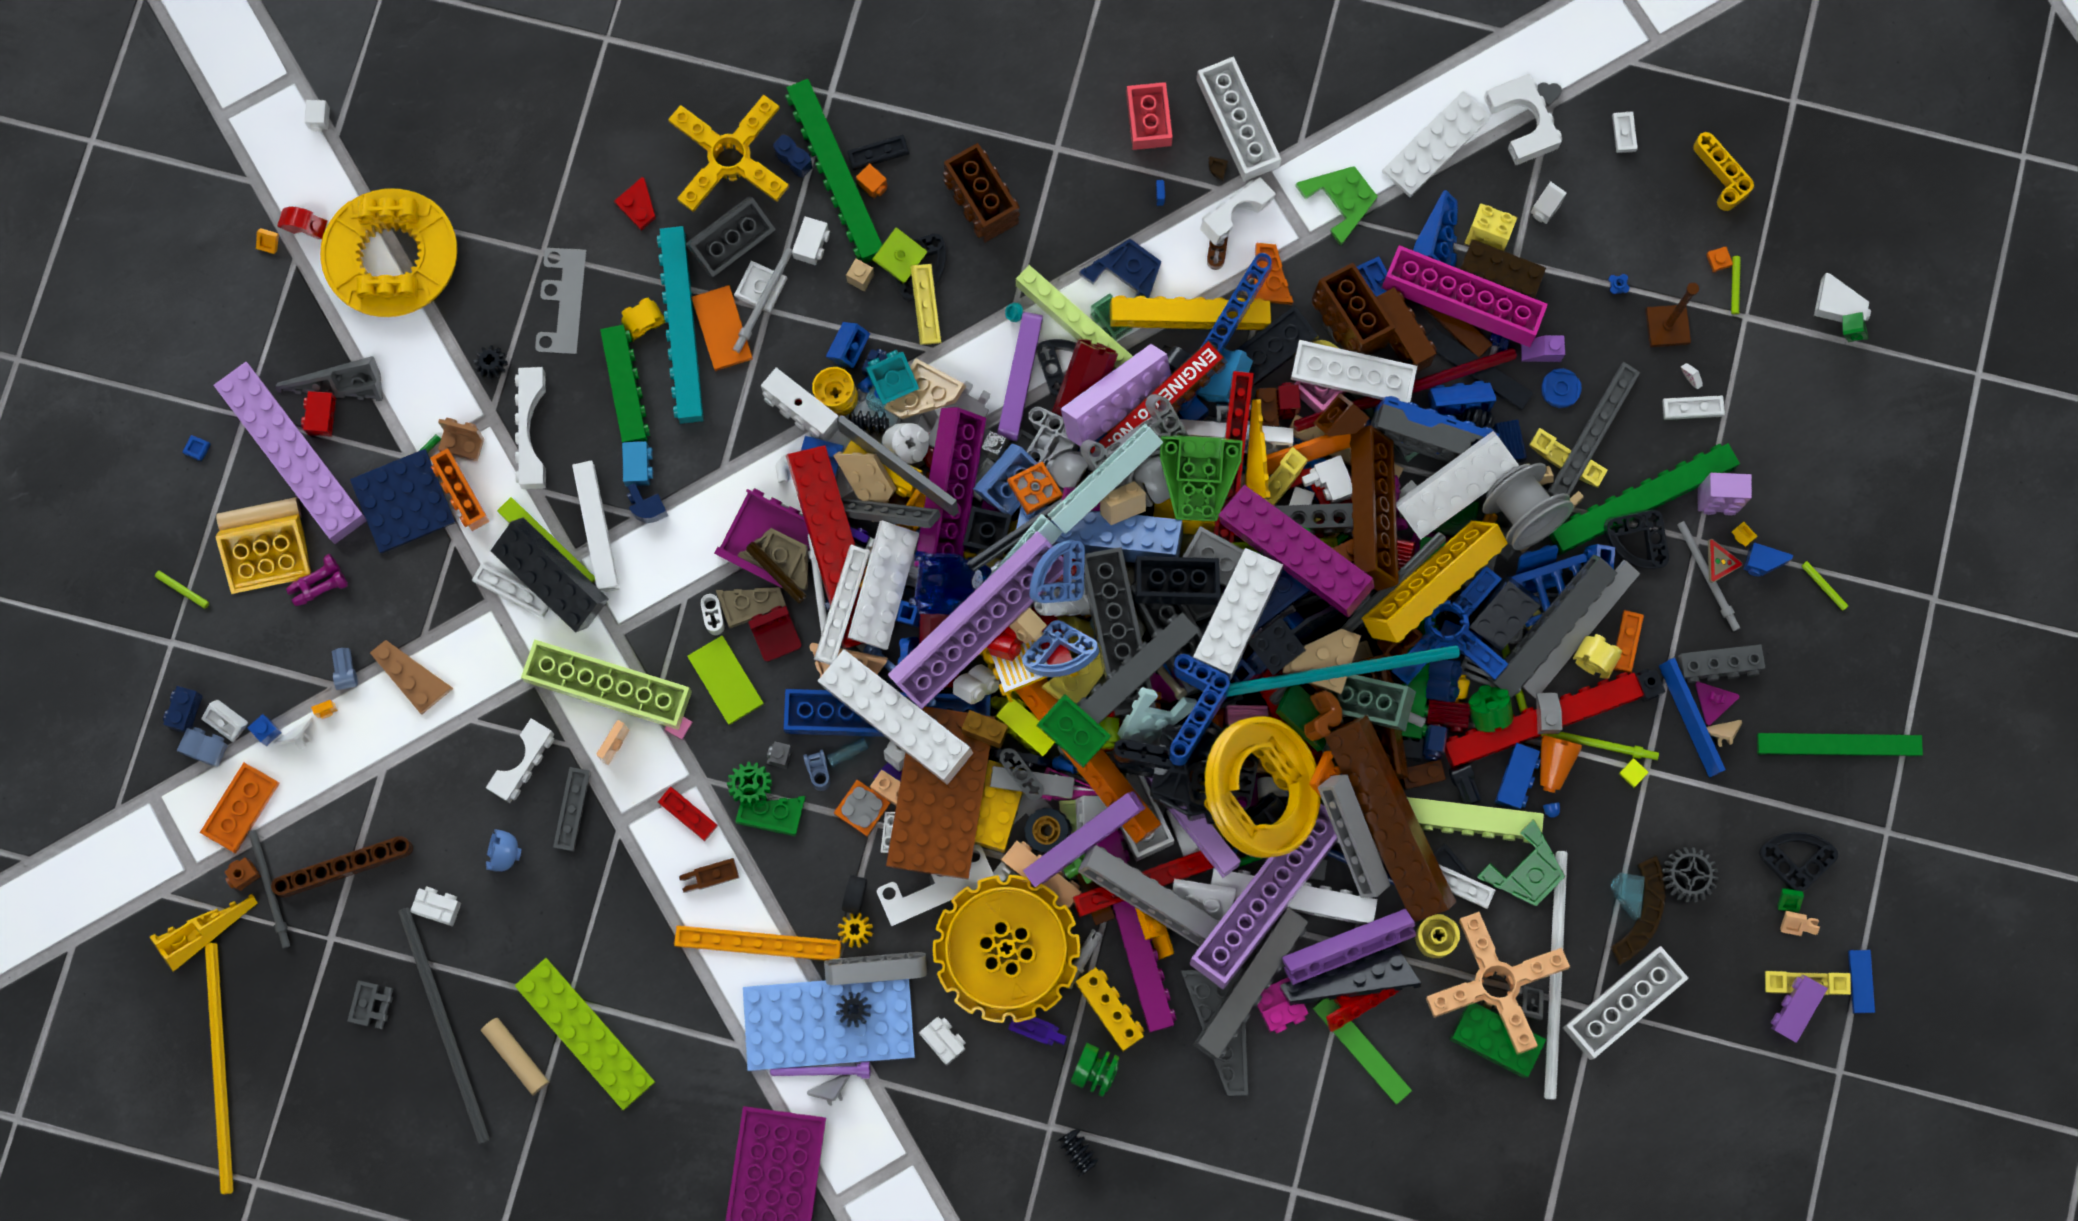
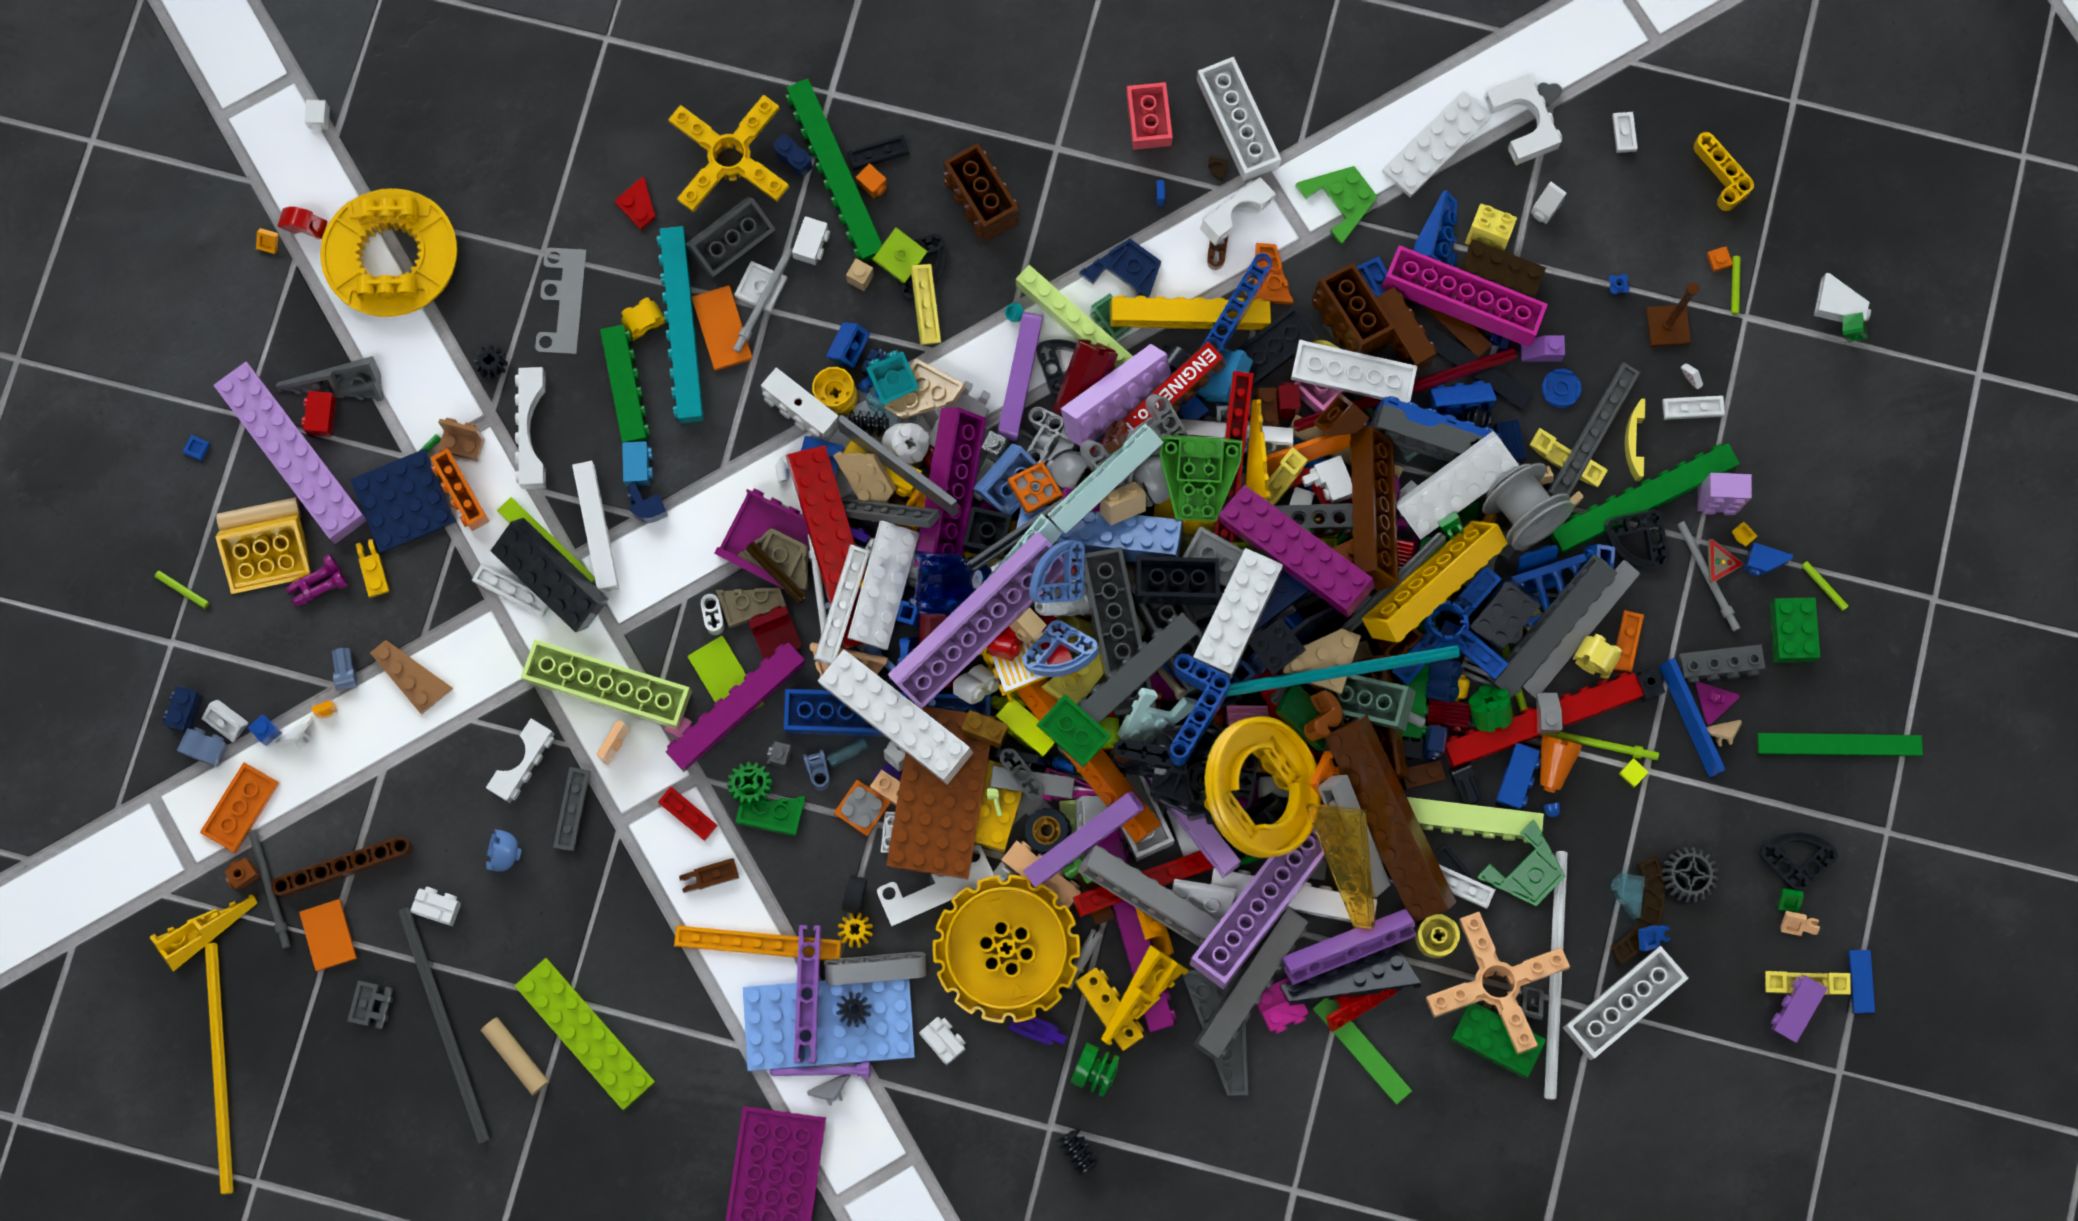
none -> orange tile [299,899,357,972]
none -> yellow hinge [356,539,390,598]
none -> magenta brick [665,642,806,773]
none -> medium lavender piece [794,925,821,1064]
none -> yellowish green hand [987,788,1002,816]
none -> yellow wedge [1101,945,1189,1045]
none -> reddish brown beam [1103,419,1128,454]
none -> clear yellow wing [1305,803,1375,929]
none -> green tile [1438,512,1464,540]
none -> light yellow slope [1625,399,1645,481]
none -> blue plate [1638,925,1670,951]
none -> green brick [1769,598,1820,663]

